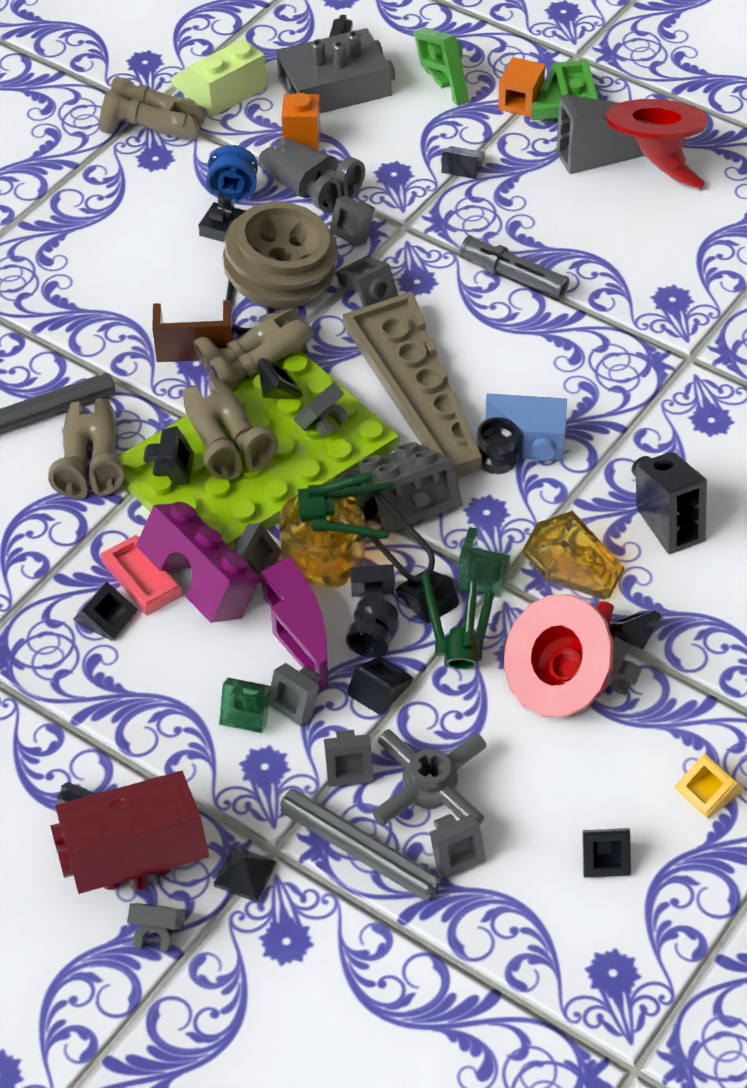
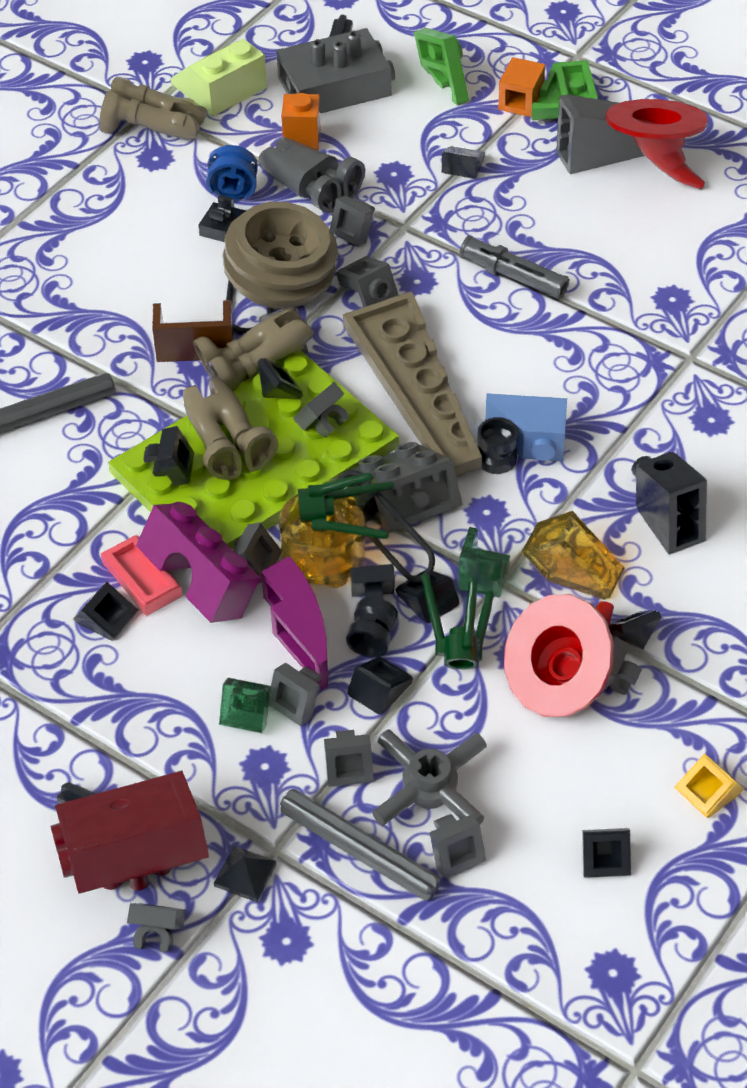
dark tan piece [48,398,125,499] -> none

